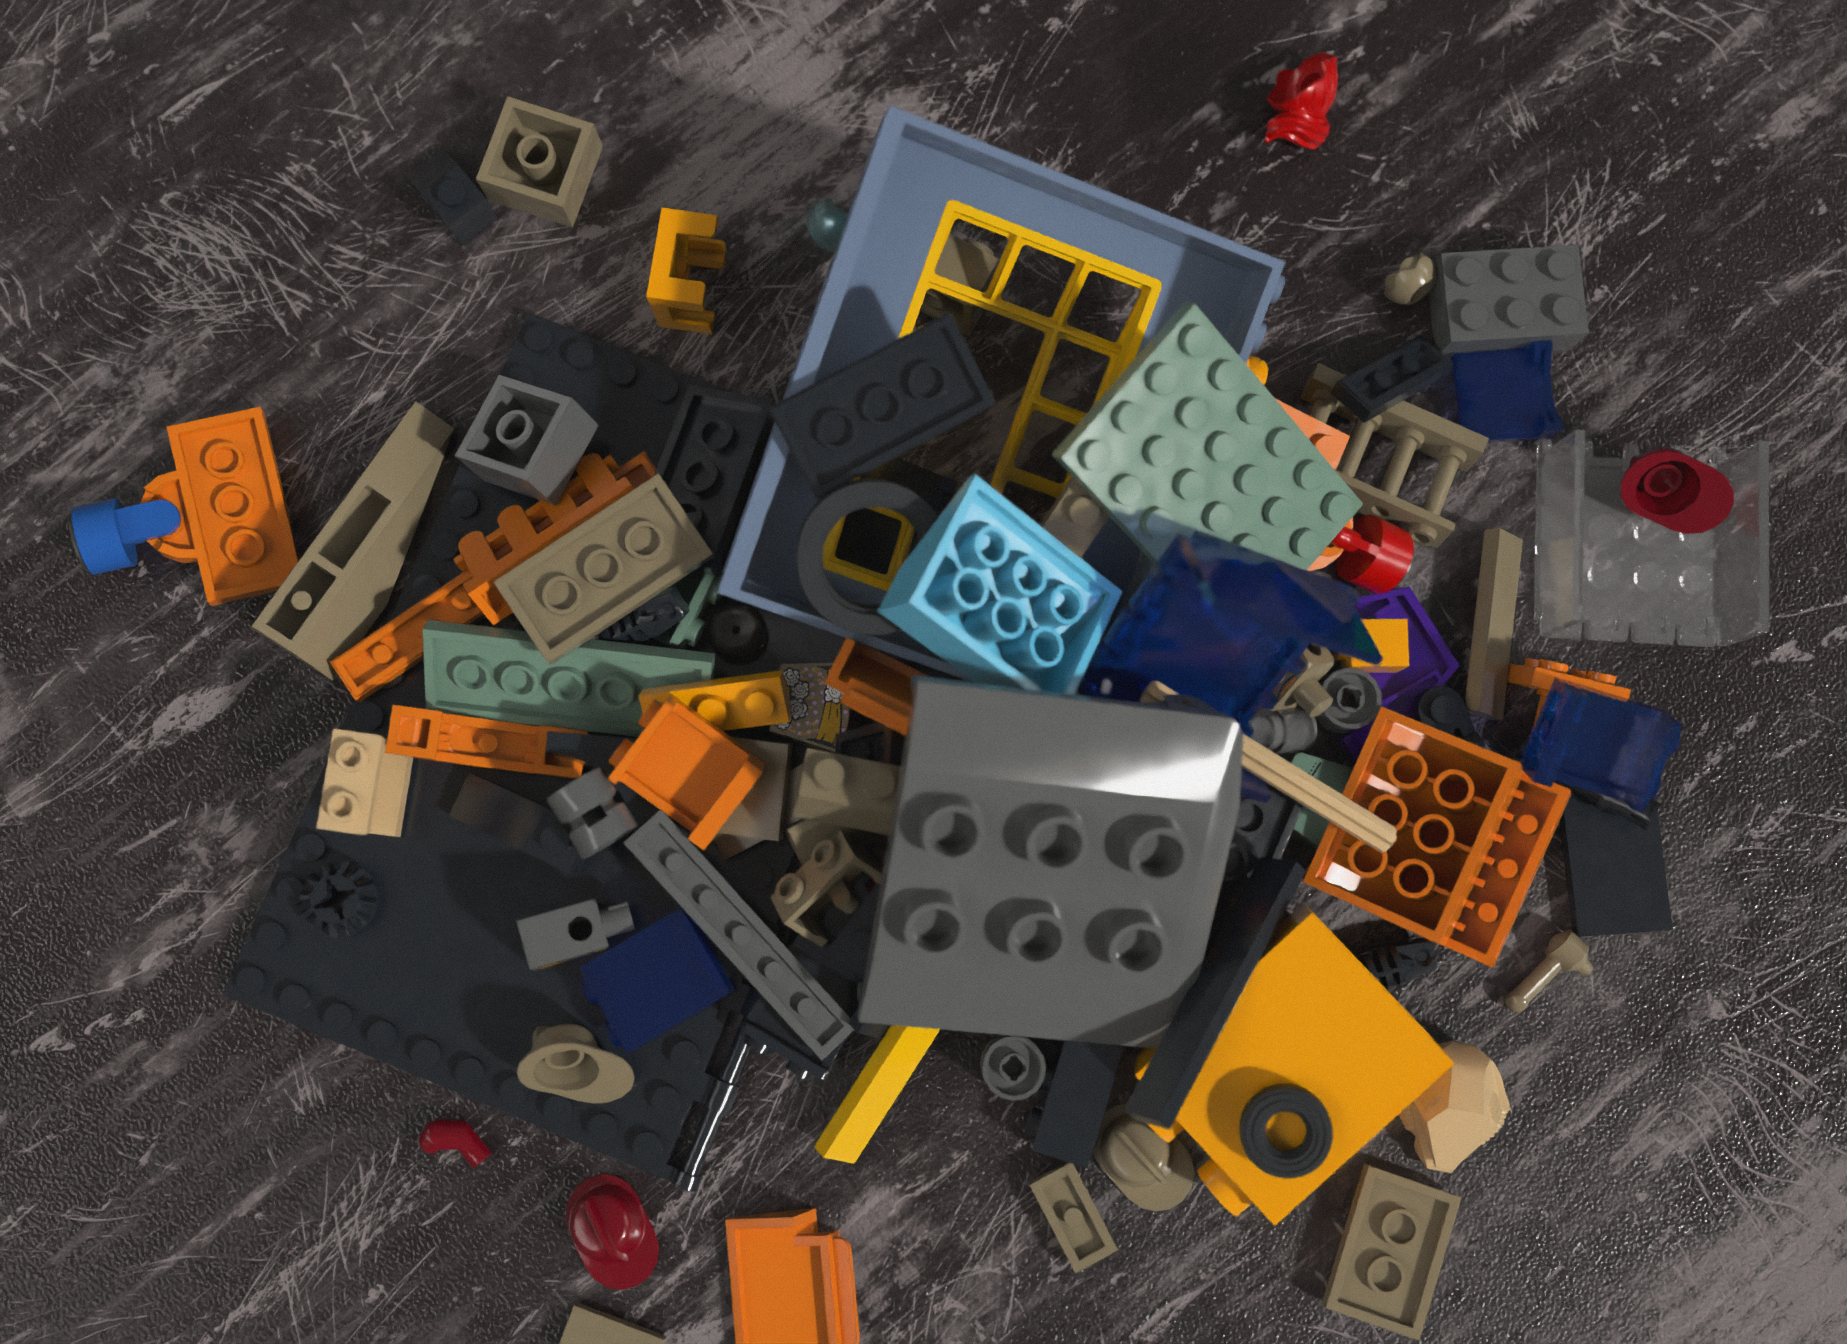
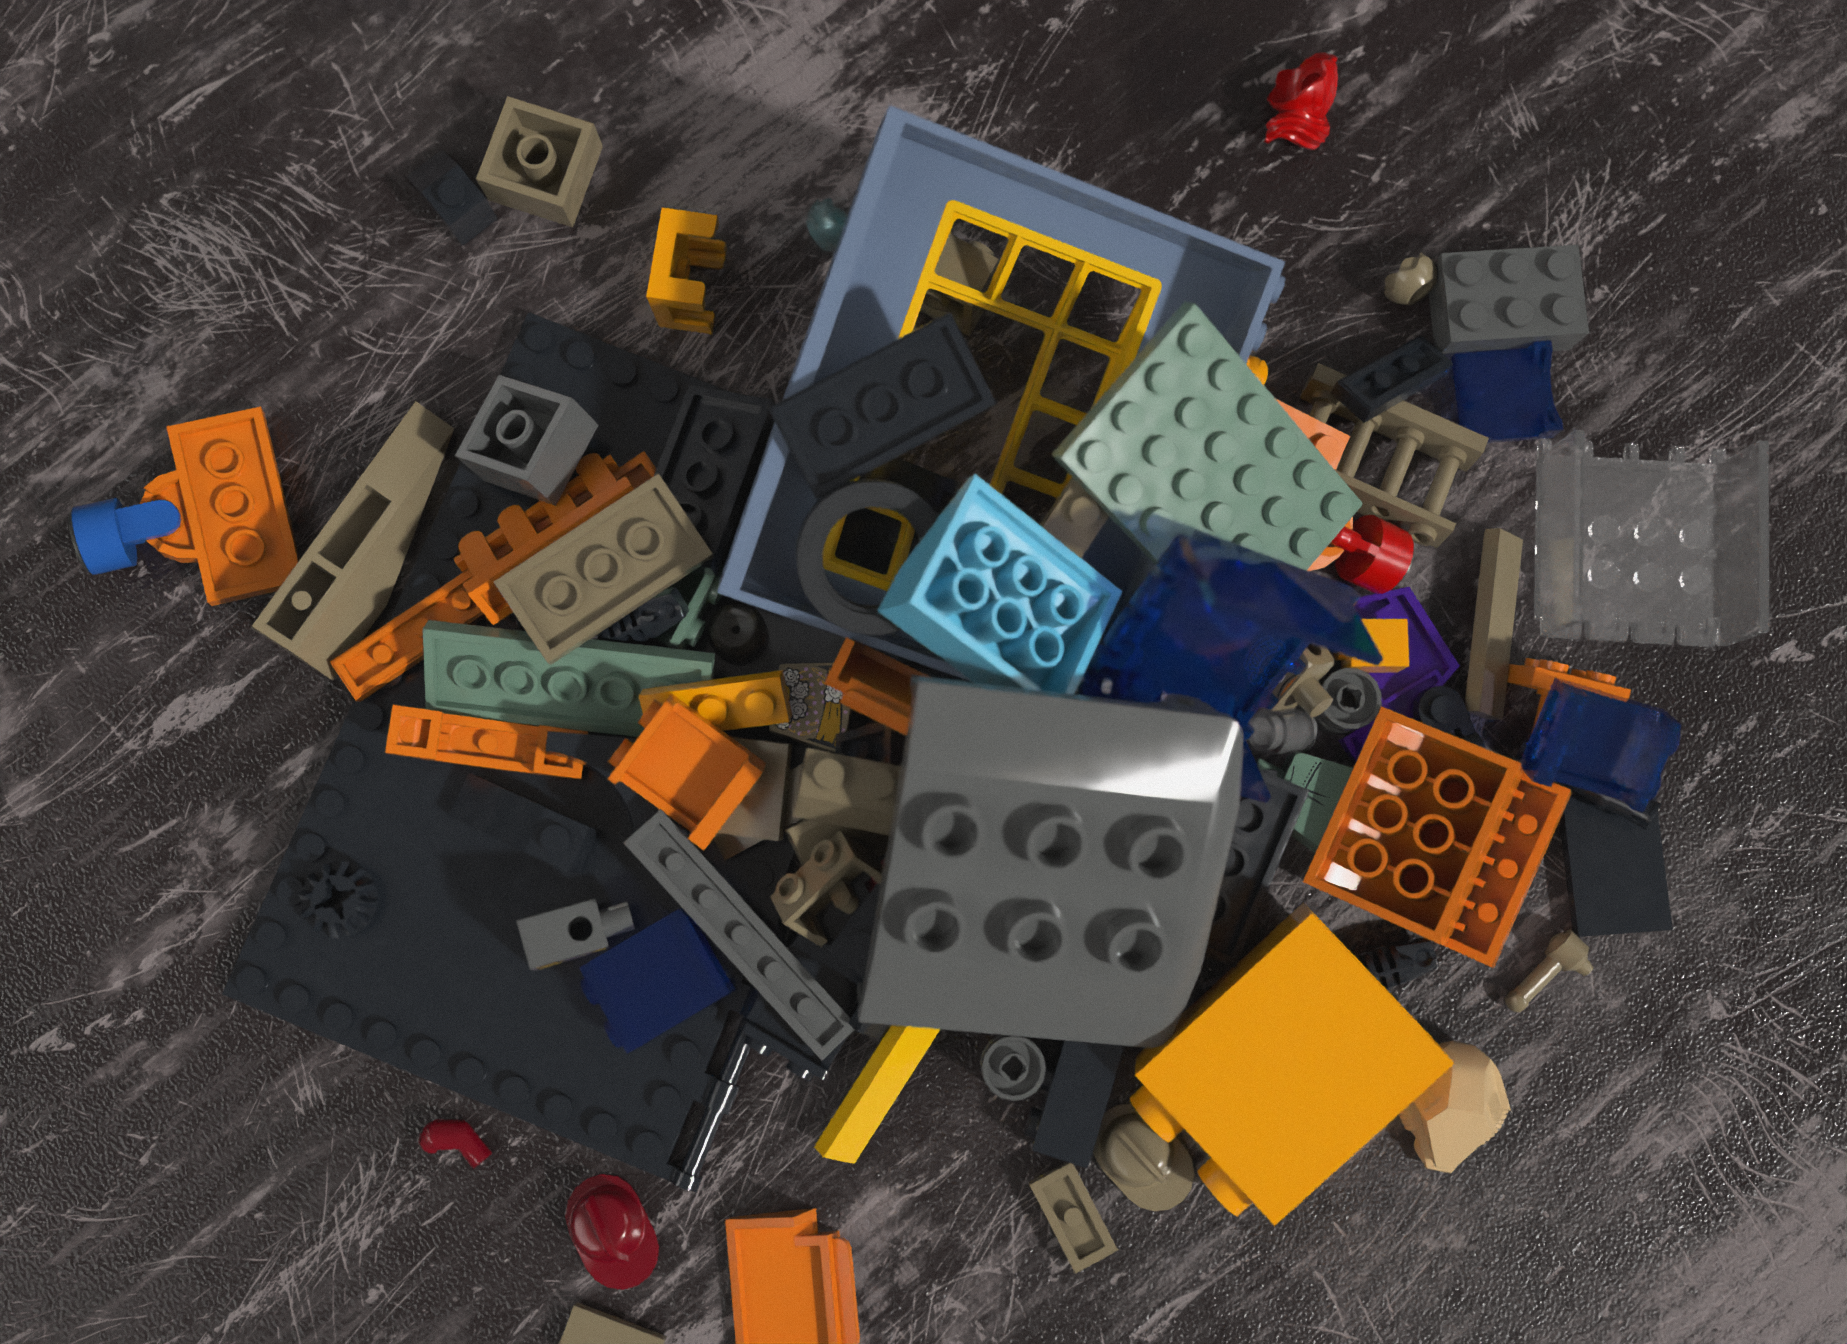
tan panel [316,729,413,837] -> none
dark tan piece [517,1024,635,1104] -> none
dark grey wheel [547,767,638,860] -> none
black tile [1124,857,1306,1130] -> none
tan axle [1140,681,1397,852] -> none
black tyre [1239,1084,1333,1179] -> none
dark tan plate [1322,1163,1461,1341] -> none
dark red piece [1620,447,1734,534] -> none

